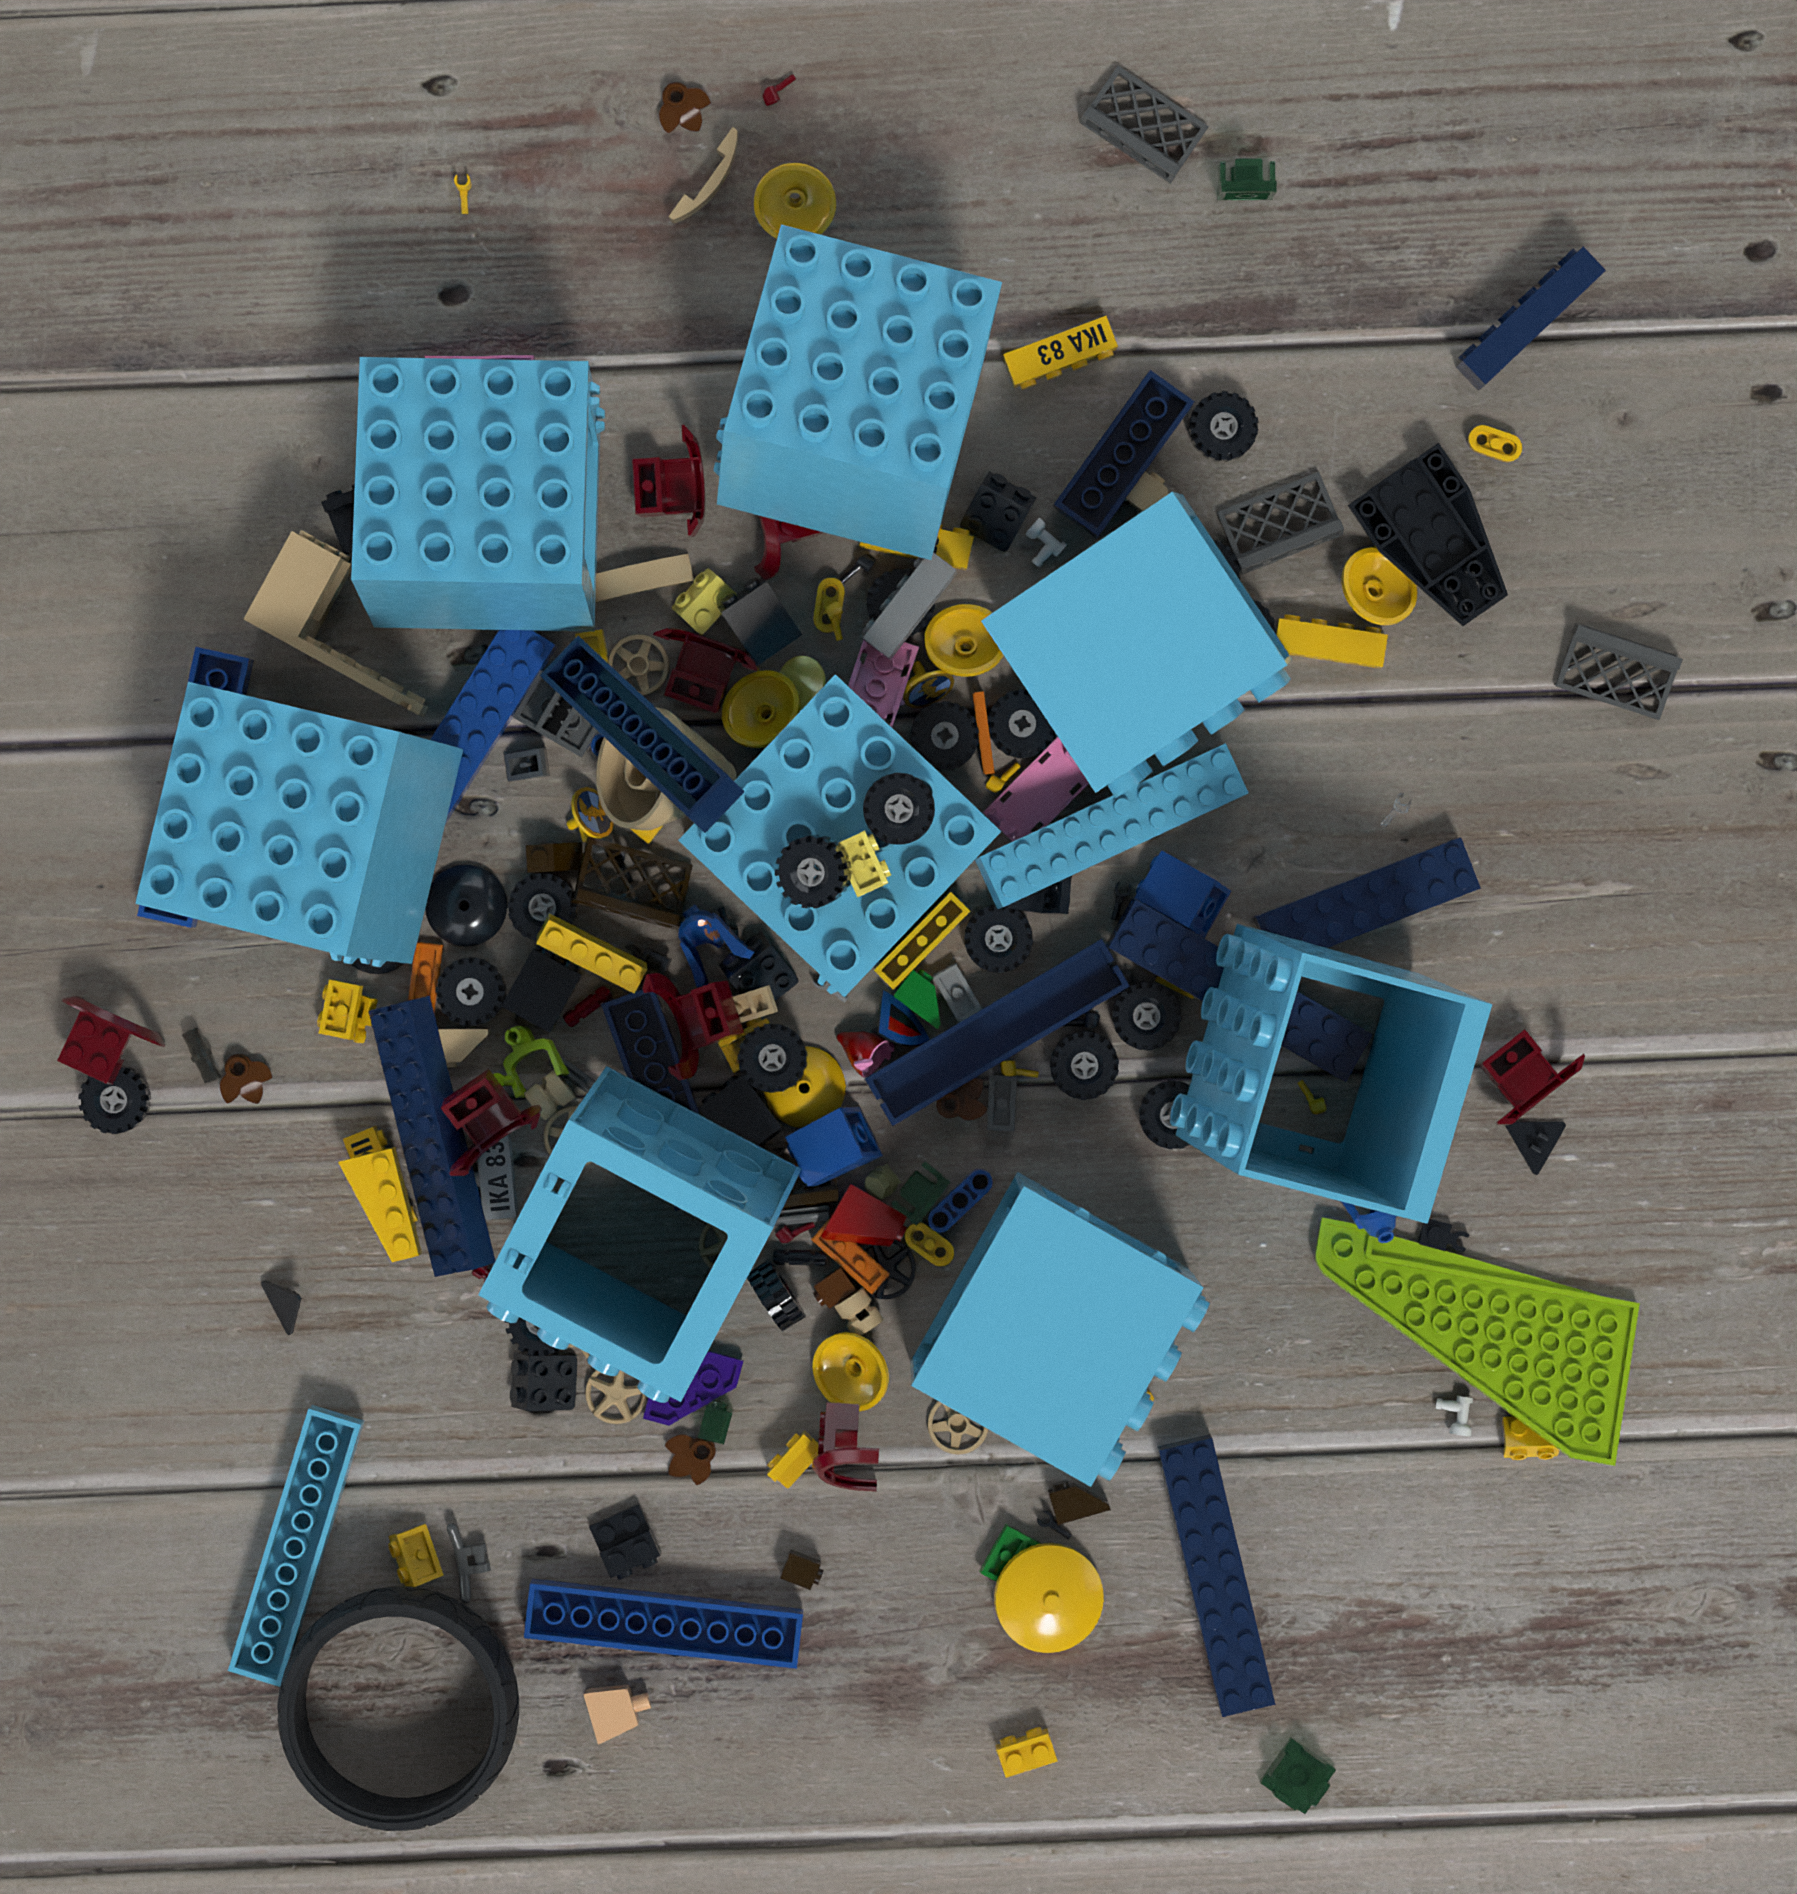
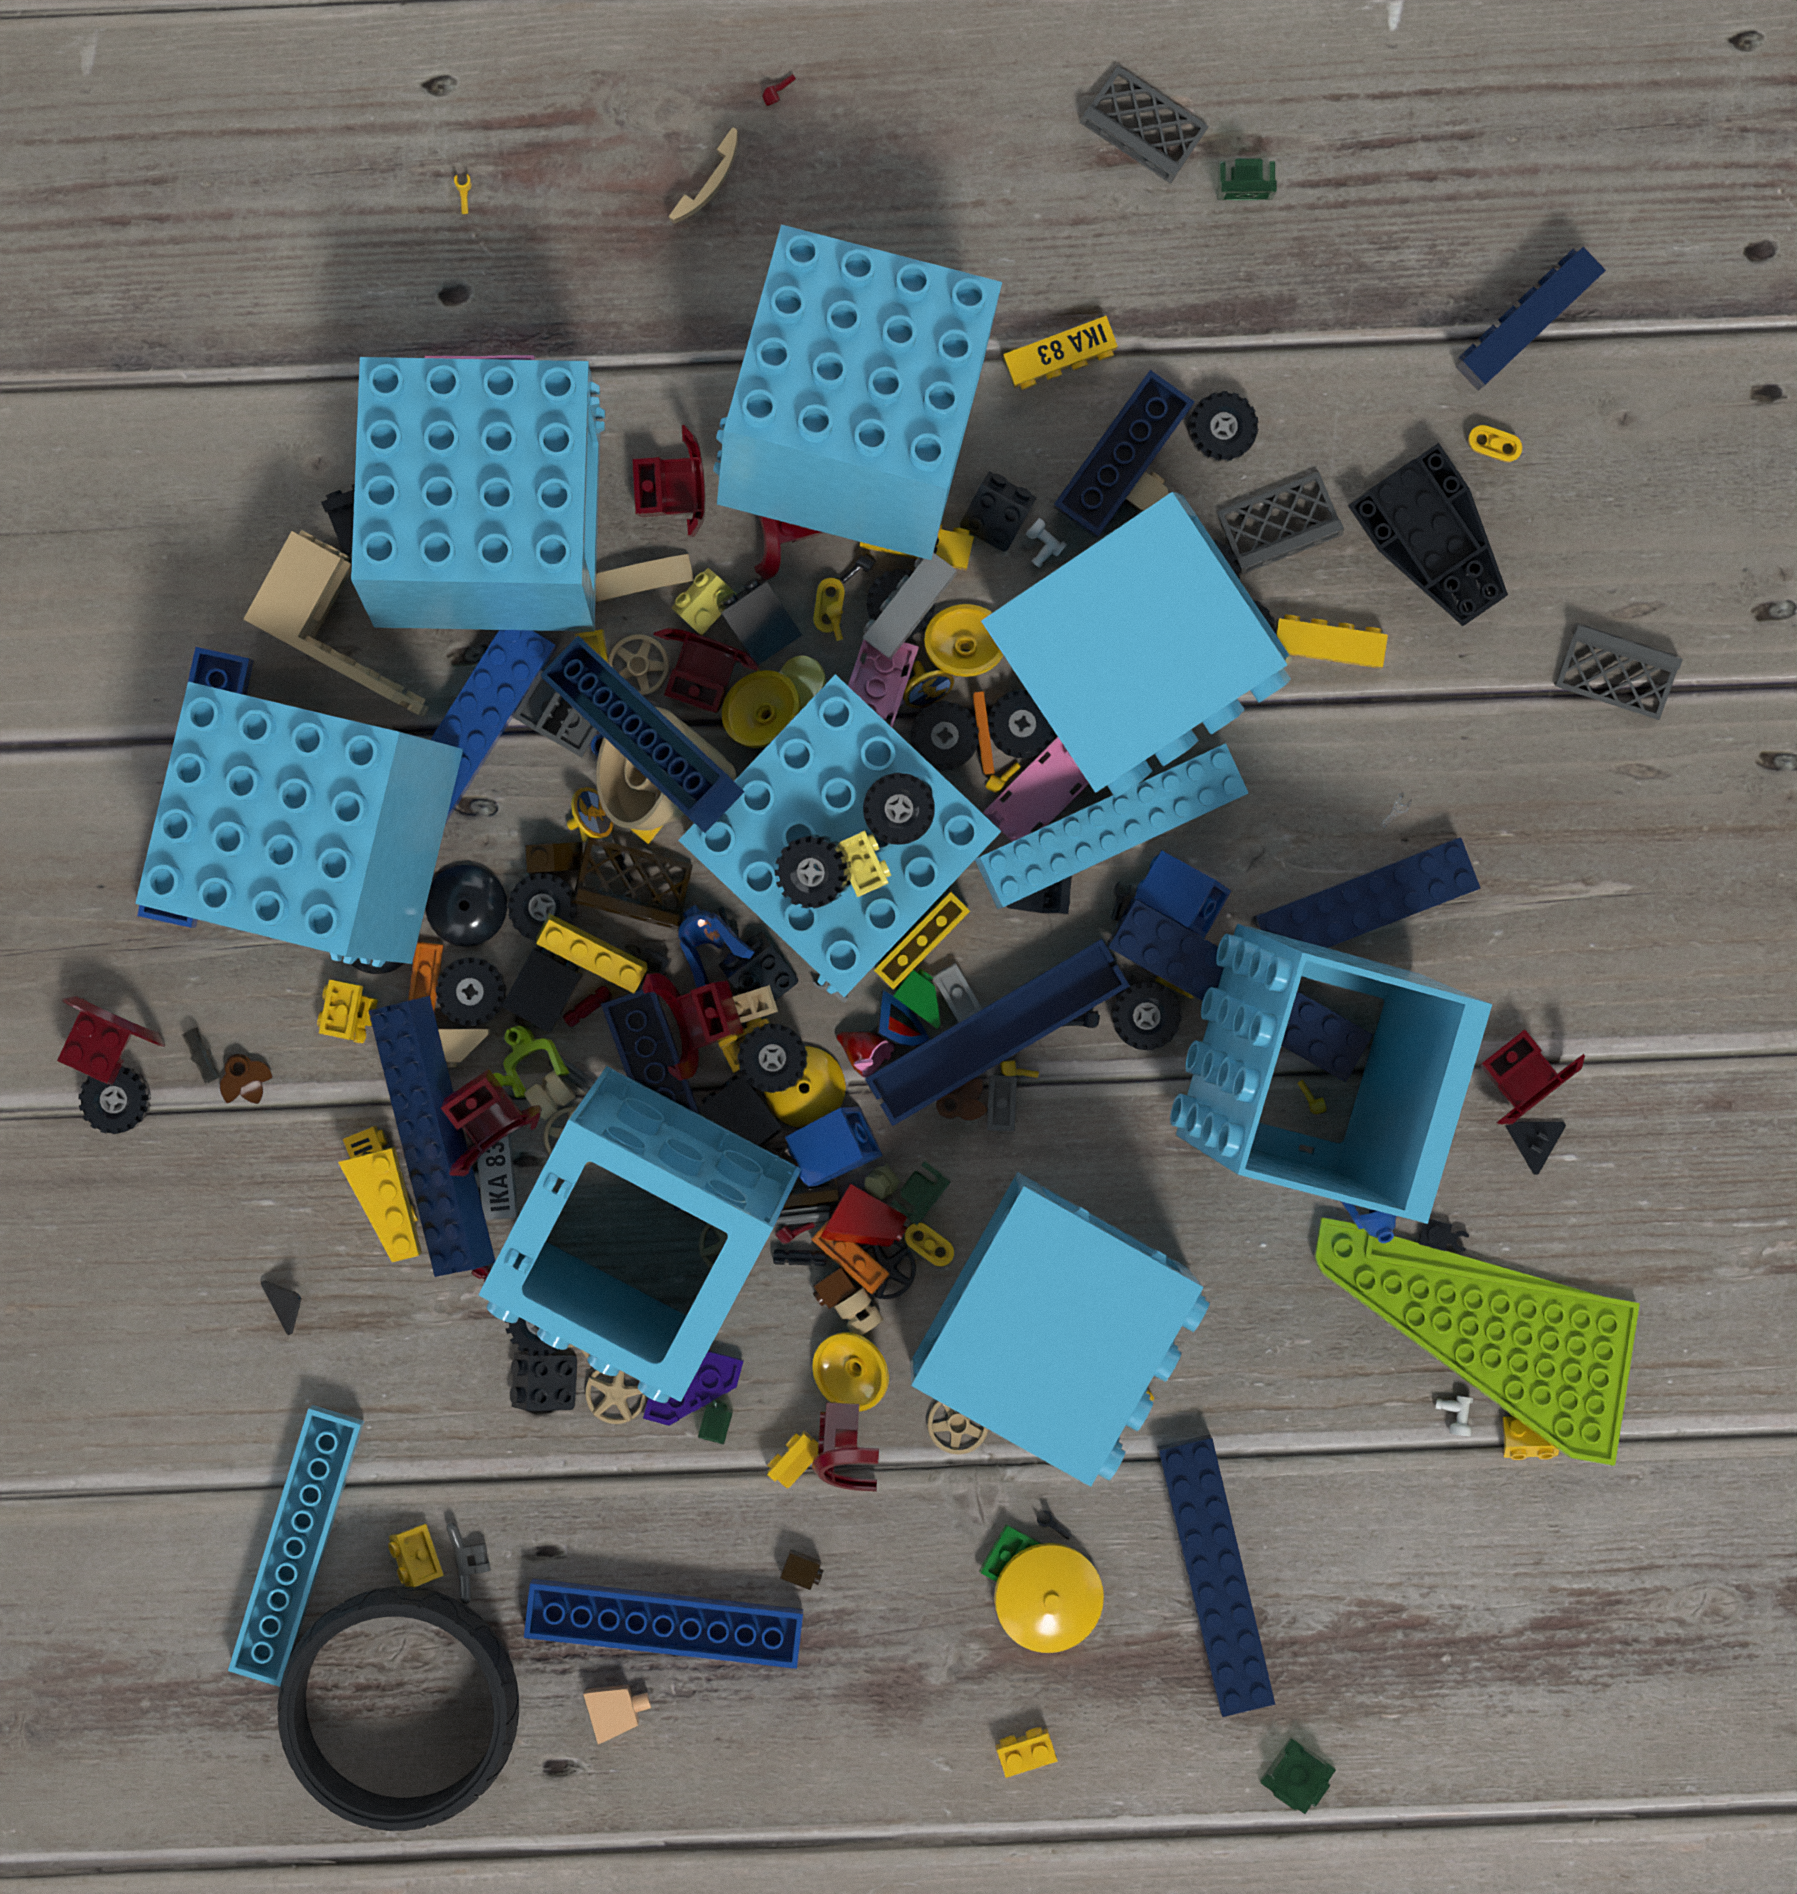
dark grey slope [504,748,550,782] -> none
black plate [589,1503,662,1580] -> none
reddish brown plate [659,82,711,133] -> none
reddish brown plate [665,1434,716,1485] -> none
black wheel [747,1259,806,1332] -> none
yellow dish [754,163,836,239] -> none
blue beam [928,1168,993,1232] -> none
black wheel [964,905,1033,973] -> none
dark brown slope [1048,1480,1111,1525] -> none
black wheel [1050,1031,1119,1100] -> none
black wheel [1138,1080,1191,1150] -> none
yellow dish [1341,547,1417,625] -> none

